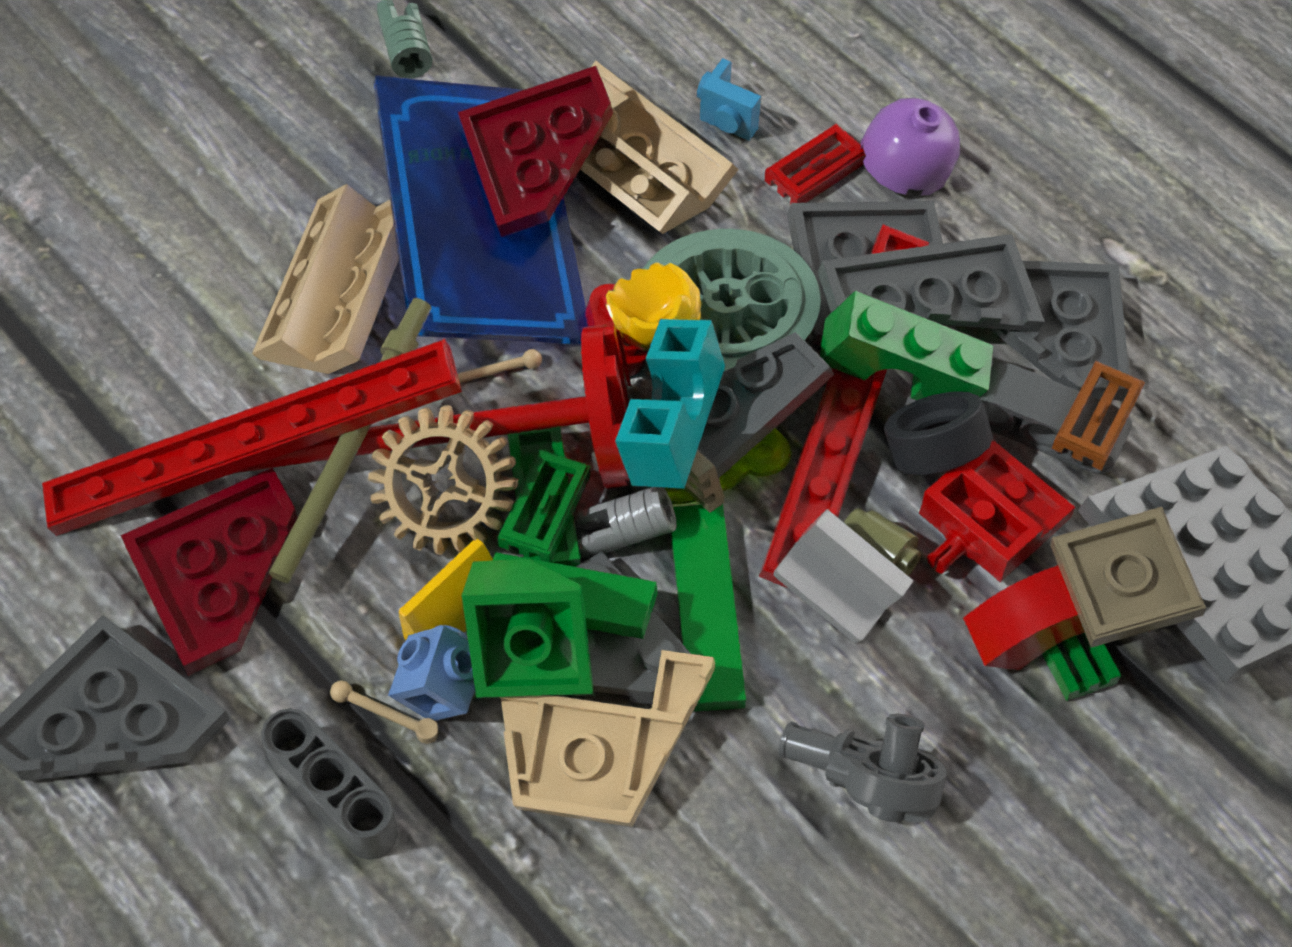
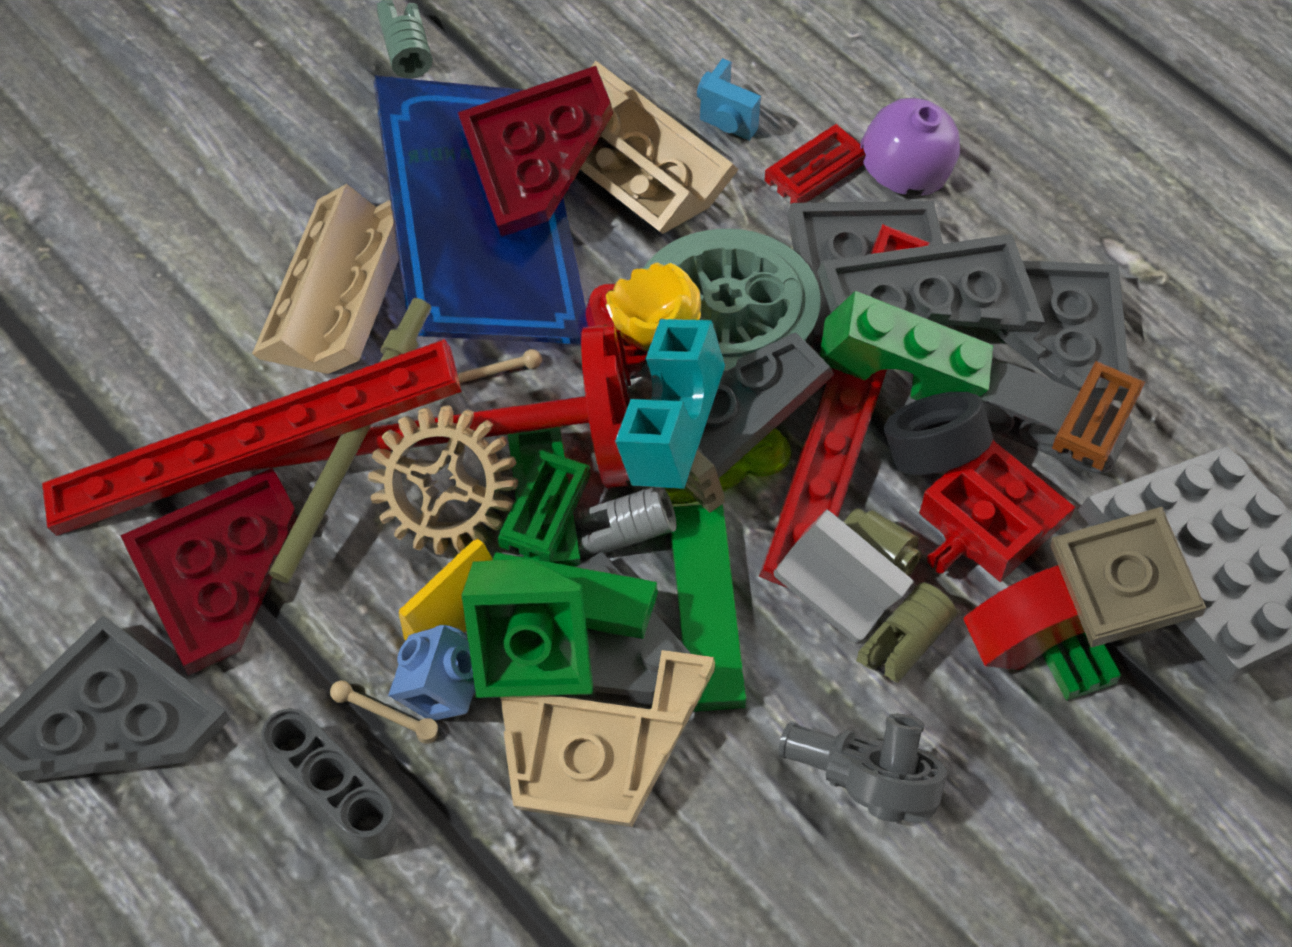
none -> olive hinge [856,583,957,683]

